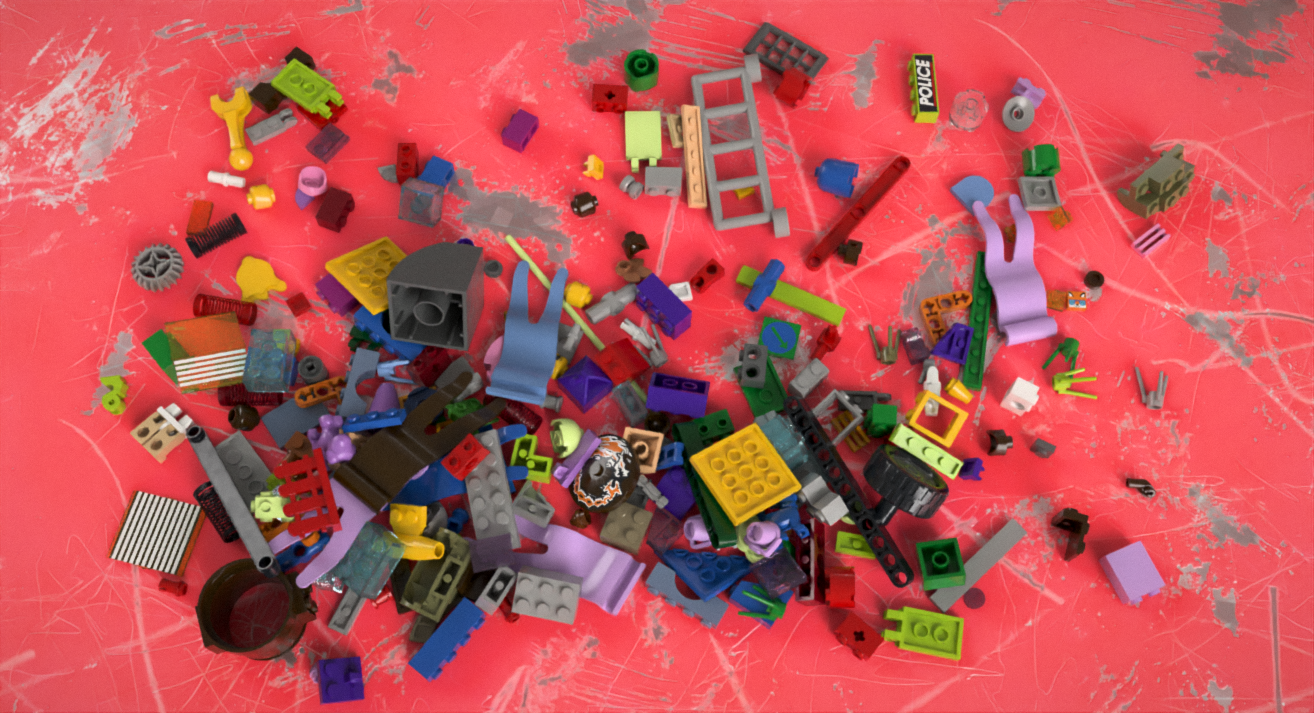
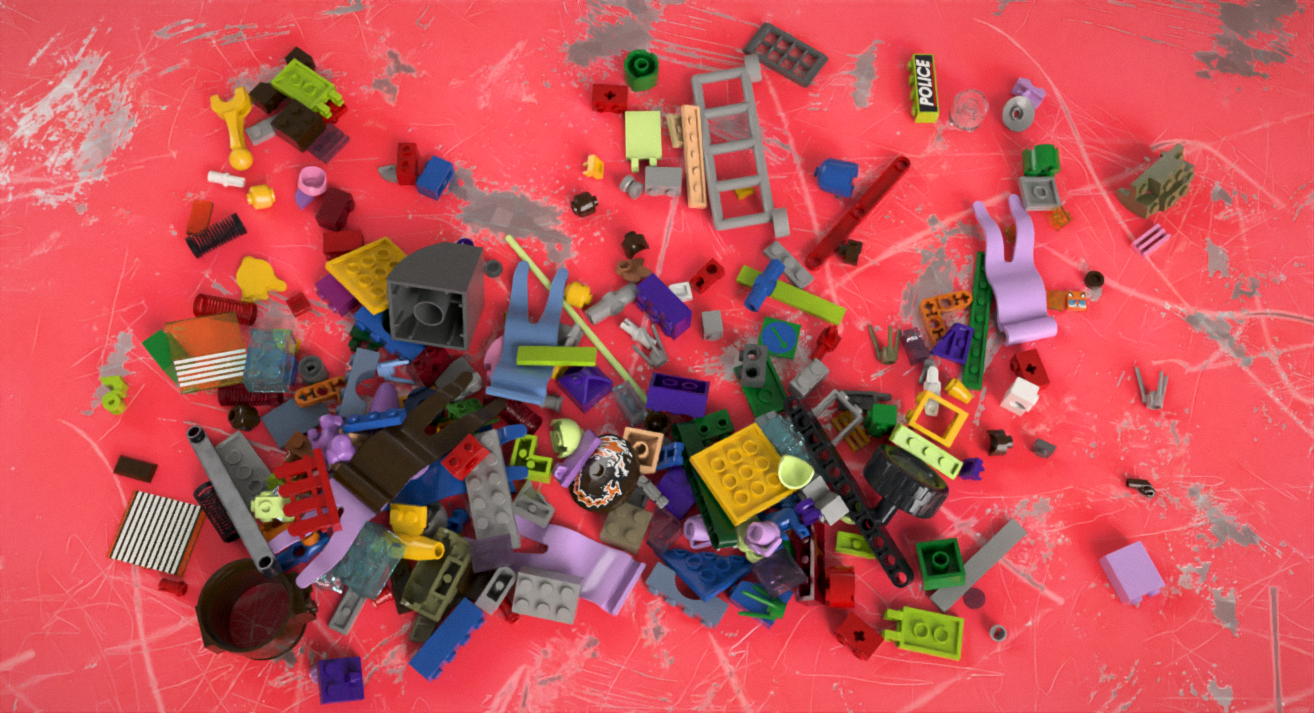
tan hips [130,403,195,464] -> none
light grey gear [131,243,184,293] -> none
clear light blue brick [398,177,445,228] -> none
magenta brick [501,109,539,154] -> none
reddish brown plate [569,509,591,529] -> none
red slope [594,338,651,391] -> none
red brick [773,67,812,109] -> none
medium blue tile [950,175,994,217] -> none
green plant [1042,338,1080,387] -> none
dark brown bracket [1051,508,1090,562] -> none
lime plant [1052,368,1097,399] -> none
none -> dark brown tile [113,455,158,484]
none -> dark brown brick [270,98,327,153]
none -> red brick [323,229,364,261]
none -> lime tile [516,346,597,366]
none -> light grey brick [701,310,723,341]
none -> light grey plate [762,240,814,290]
none -> yellowish green helmet [778,454,814,489]
none -> dark purple wheel [794,497,822,526]
none -> light grey hinge [989,624,1007,642]
none -> red brick [1010,348,1051,391]

